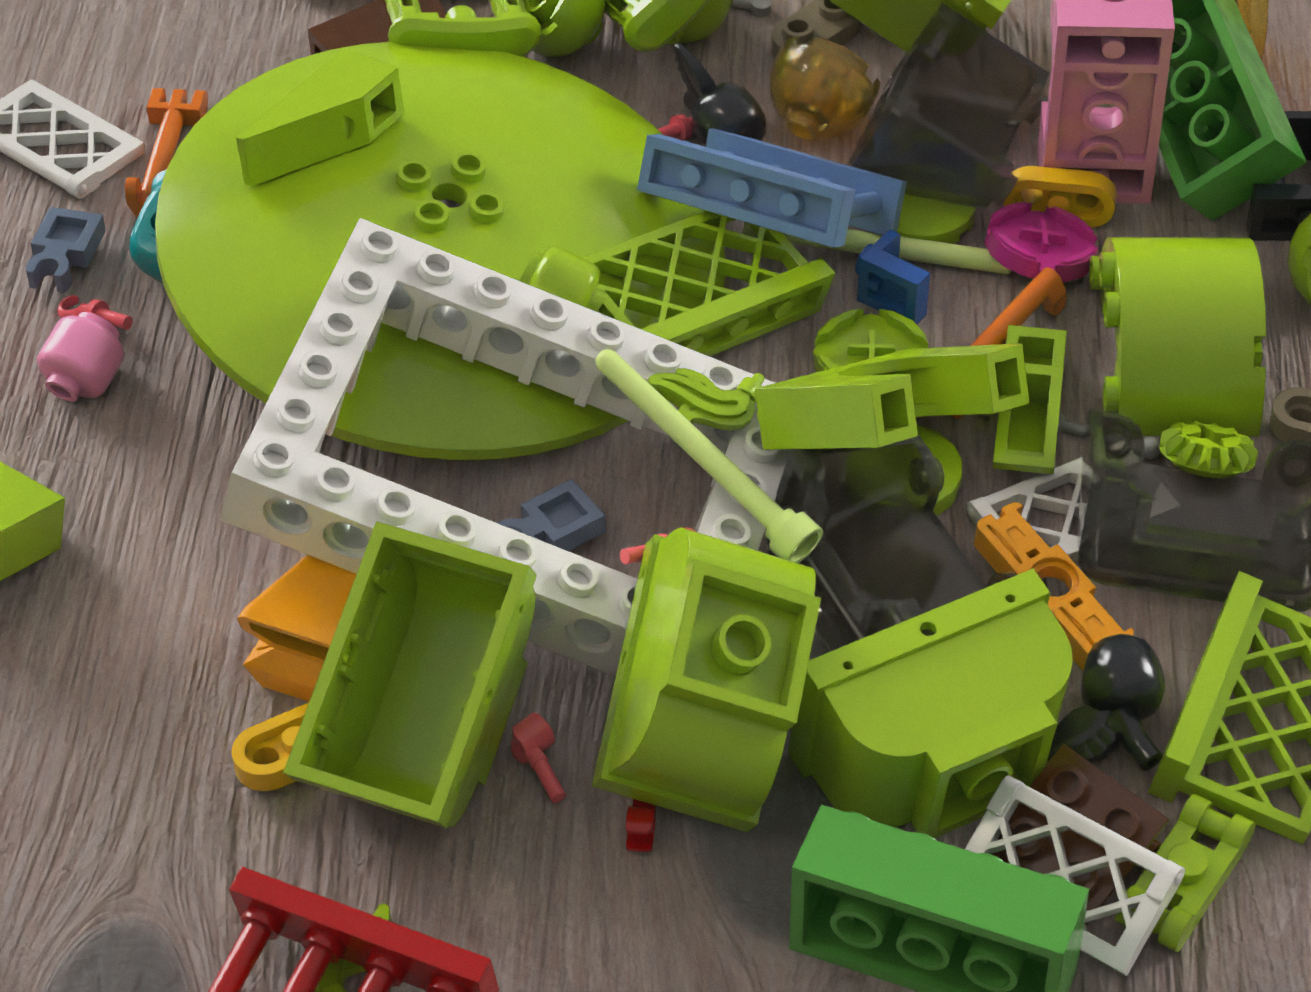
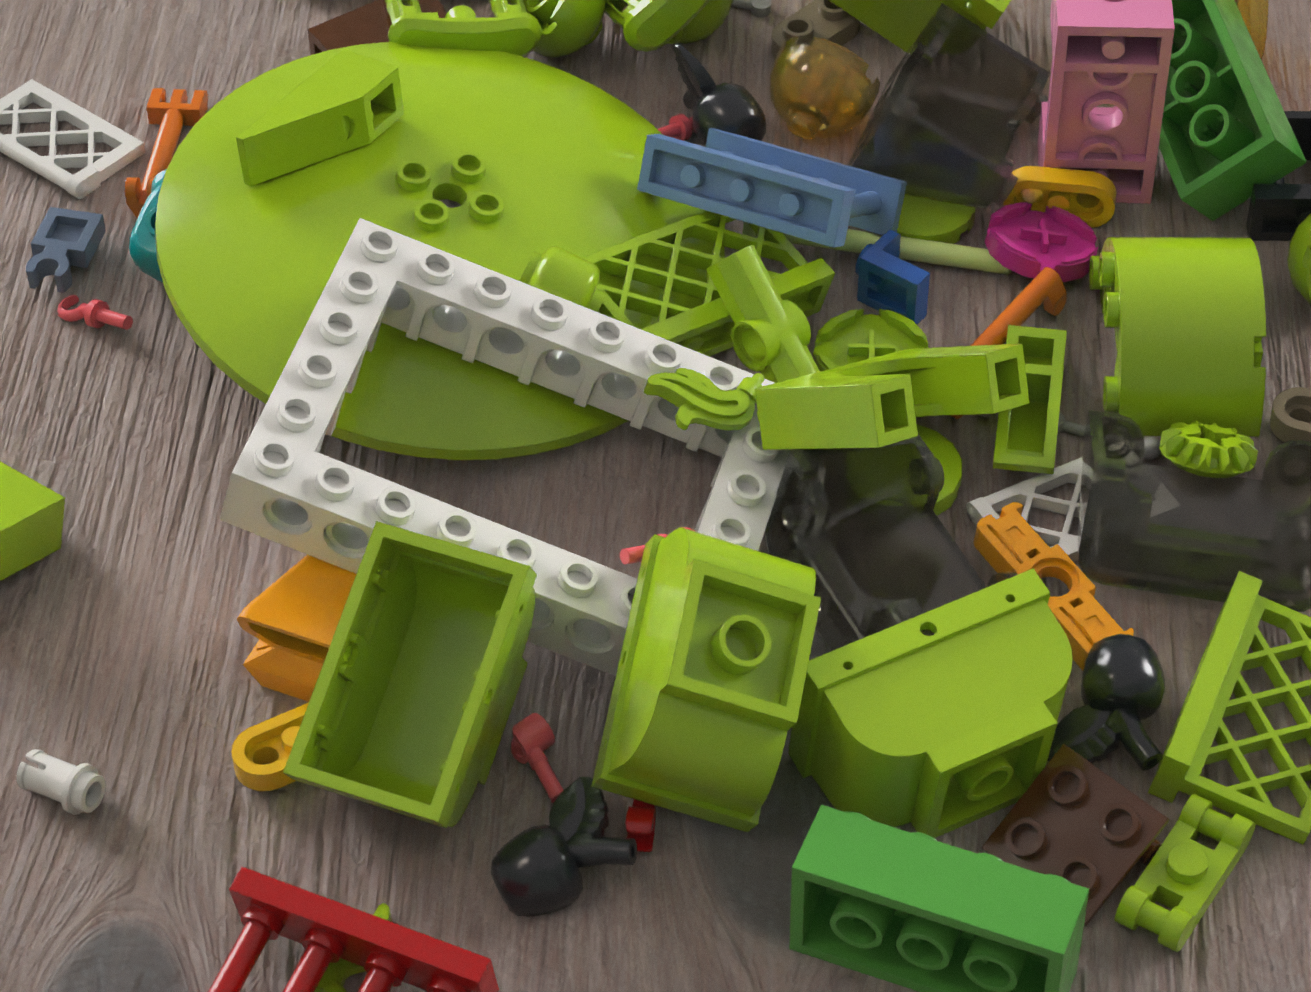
bright pink head [37,312,125,402] -> none
sand blue plate [497,479,606,551] -> none
yellowish green piece [596,349,823,563] -> none
white window [965,775,1185,976] -> none
none -> white pin [17,749,106,815]
none -> black piece [491,776,637,917]
none -> lime piece [706,245,820,383]

